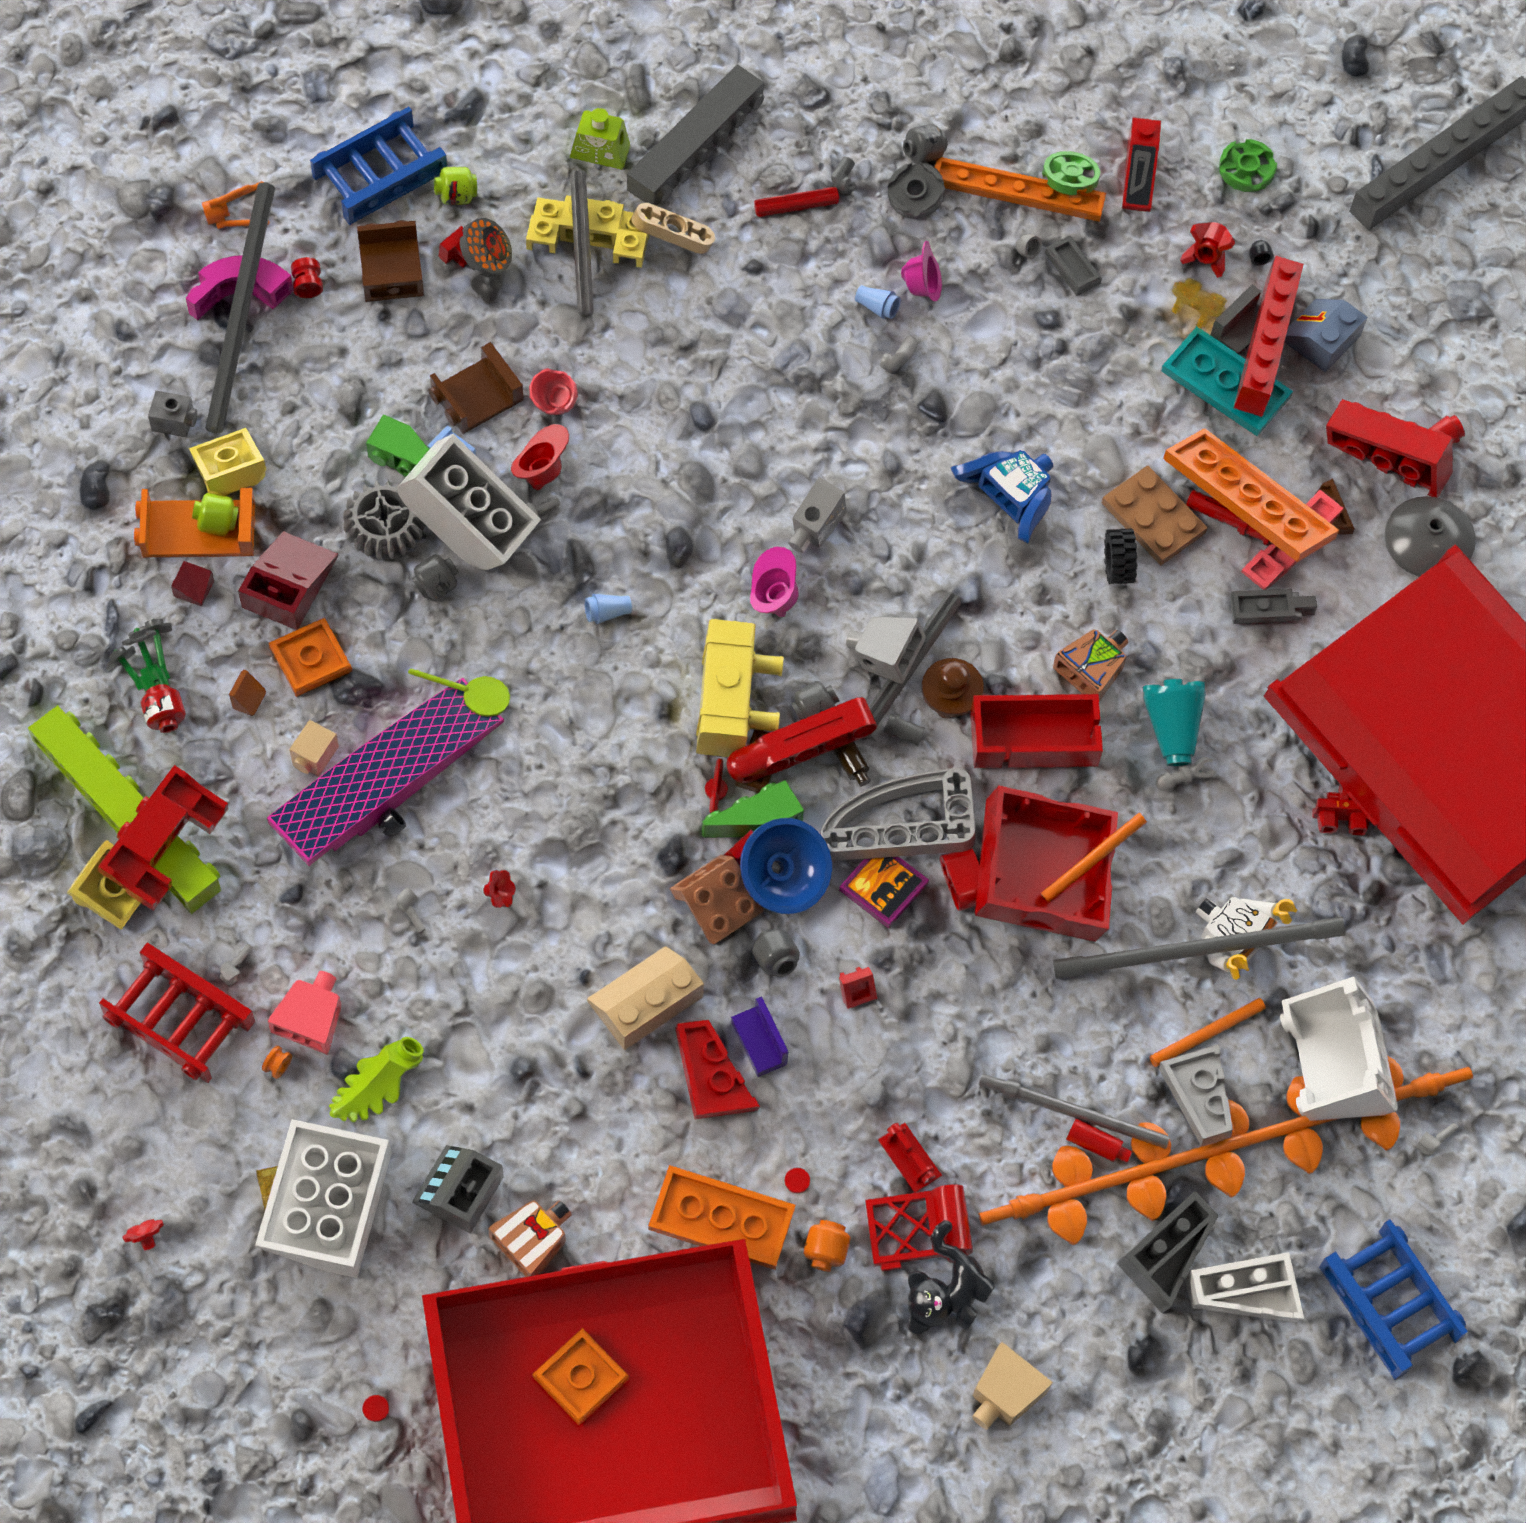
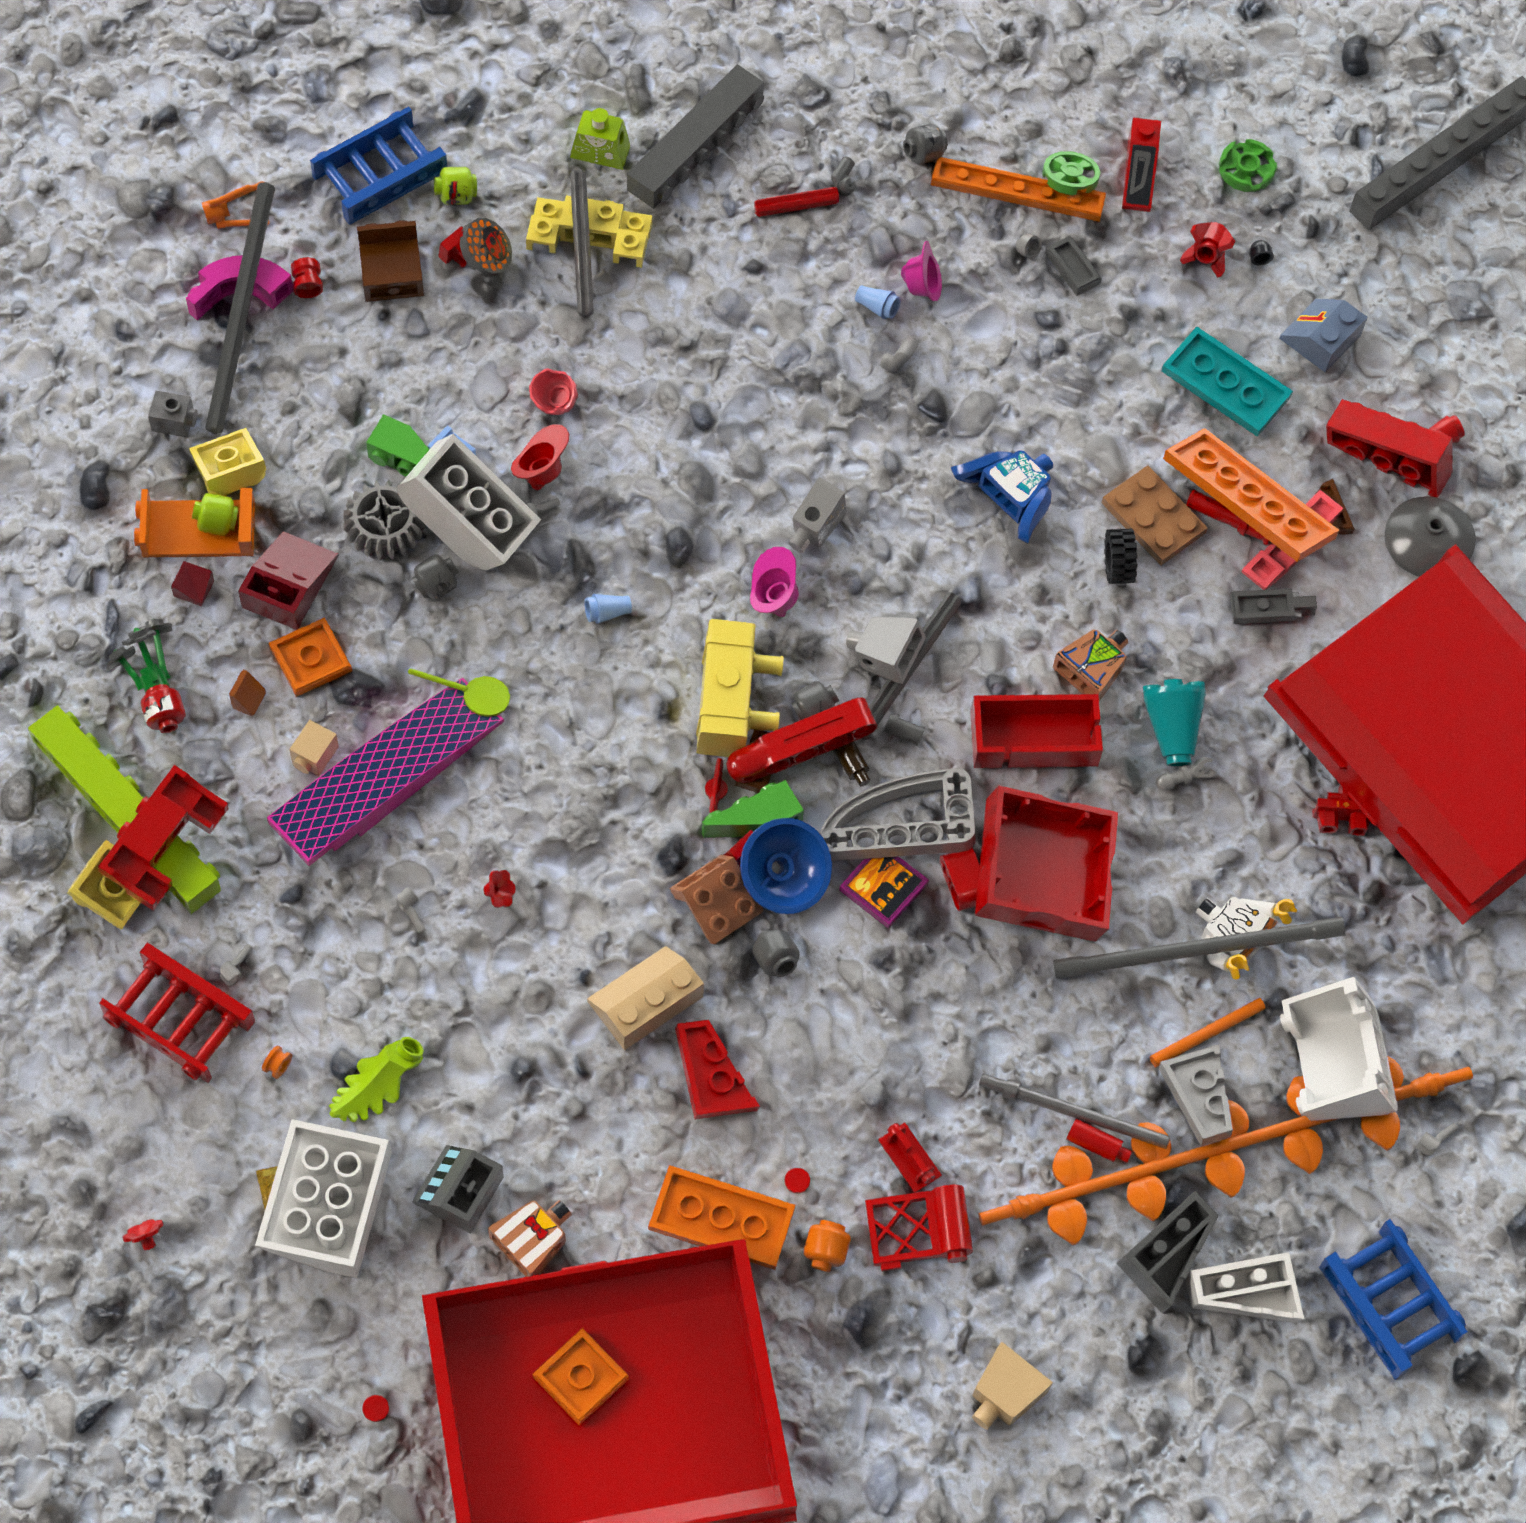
coral torso [268,971,341,1055] -> none
black hinge [378,808,406,836] -> none
reddish brown panel [428,342,524,434] -> none
tan beam [631,203,715,254] -> none
dark purple panel [731,996,789,1077] -> none
red tile [839,967,878,1009] -> none
dark grey tile [887,162,945,219] -> none
black animal [908,1220,996,1334] -> none
reddish brown plate [921,658,984,719] -> none
orange bar [1040,813,1147,903] -> none
clear yellow plate [1171,278,1227,329] -> none
dark grey panel [1211,284,1261,355] -> none
red brick [1233,256,1304,417] -> none

